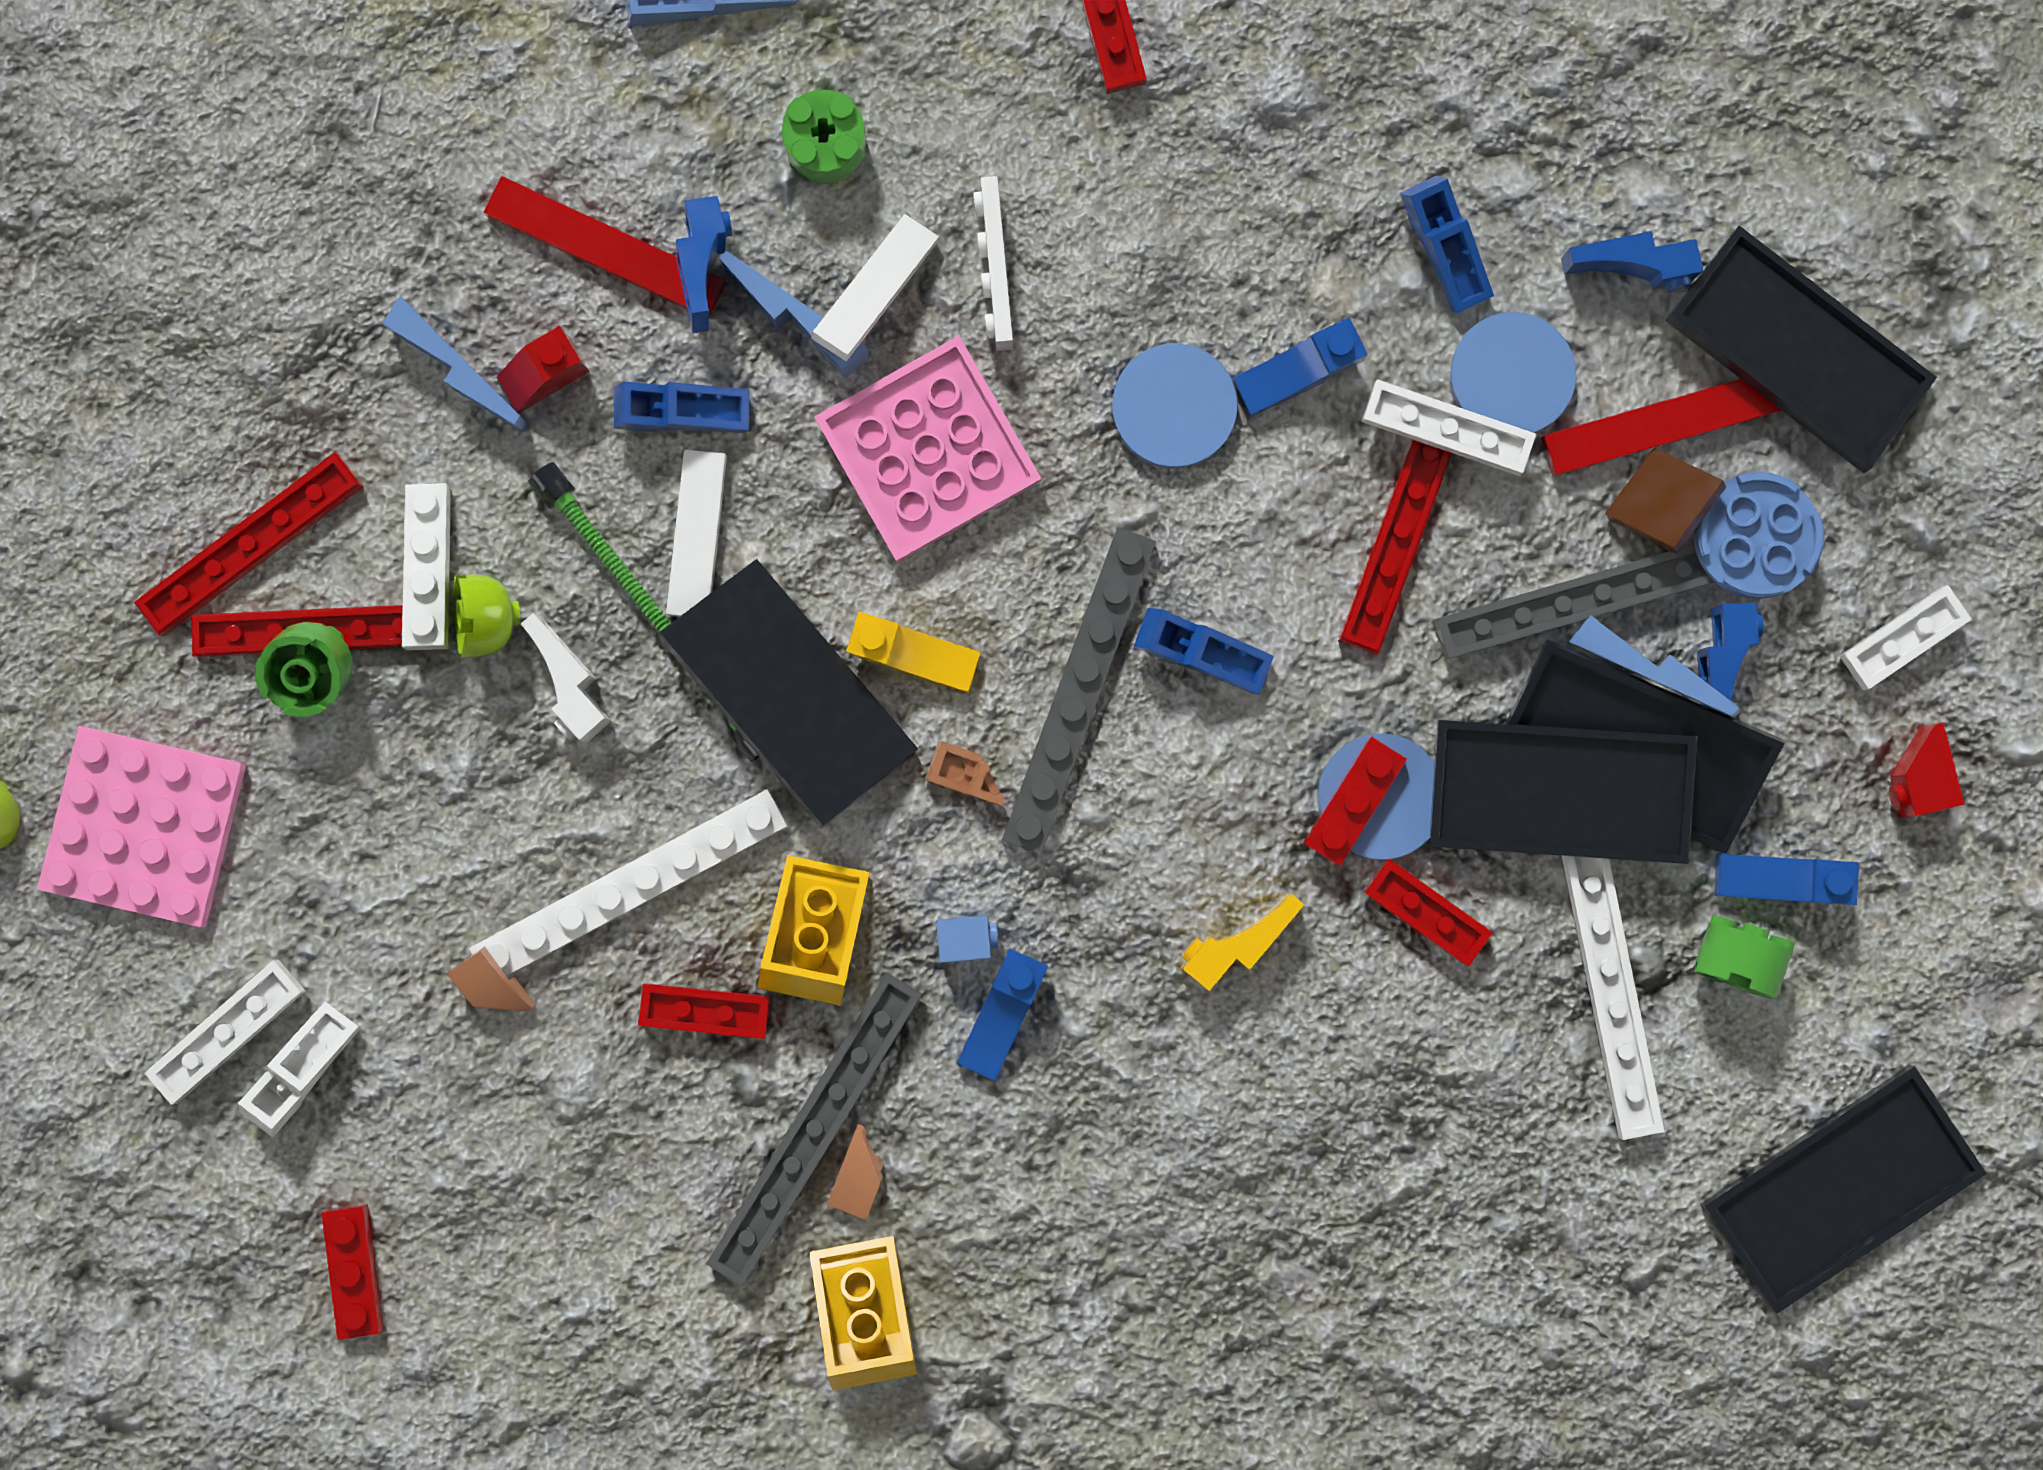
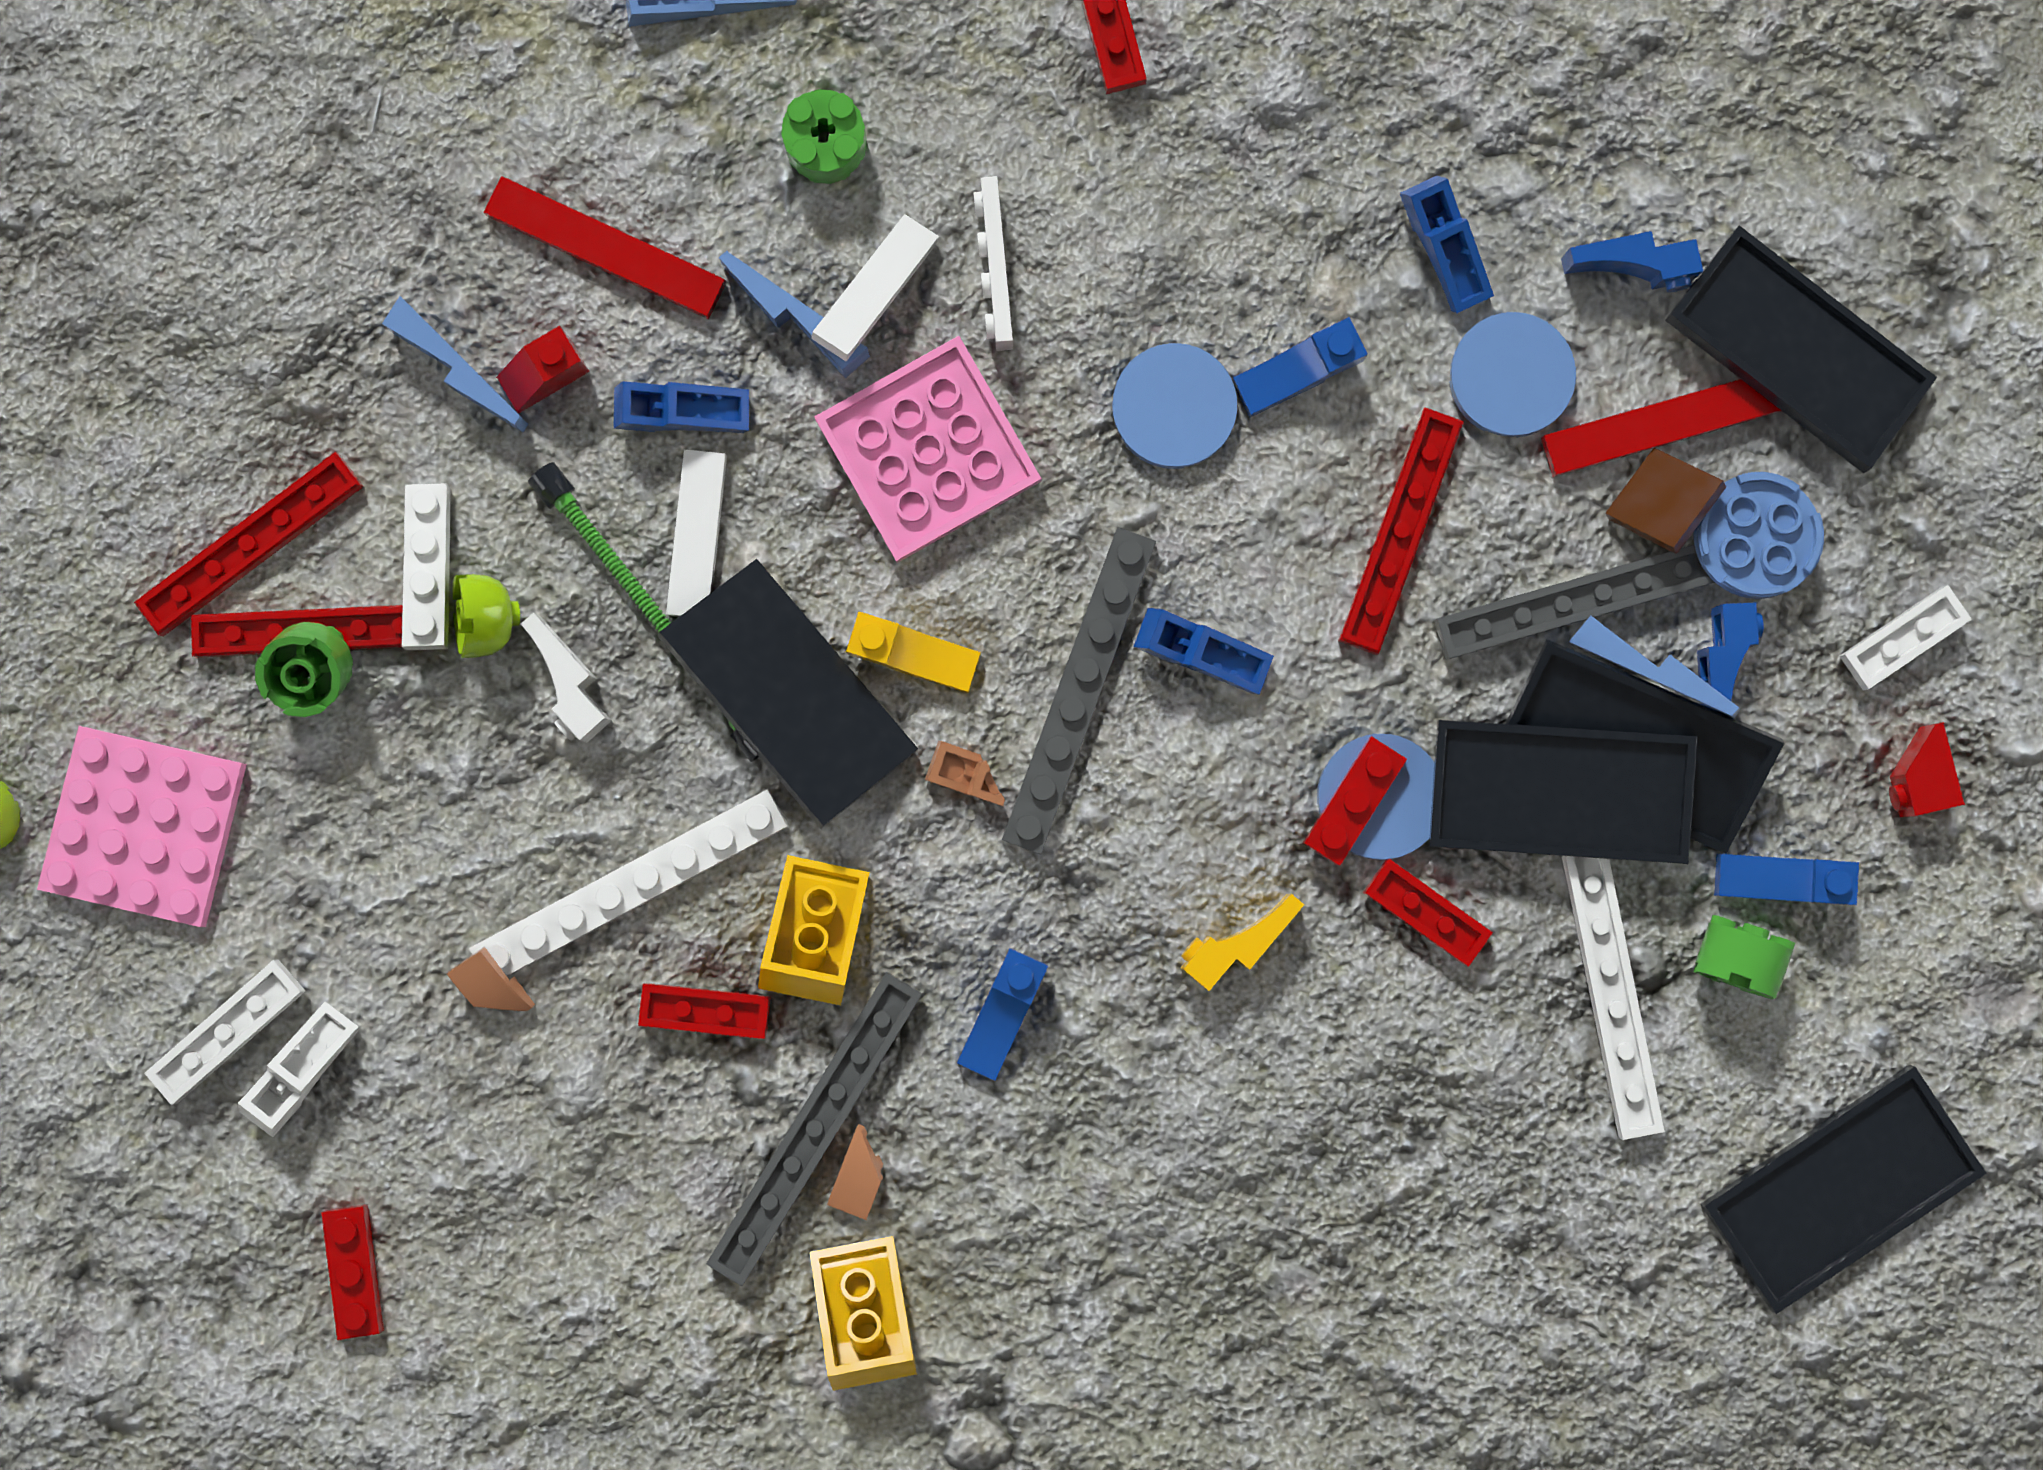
blue slope [676,196,732,334] -> none
medium blue brick [936,915,999,963] -> none
white plate [1361,379,1536,476] -> none

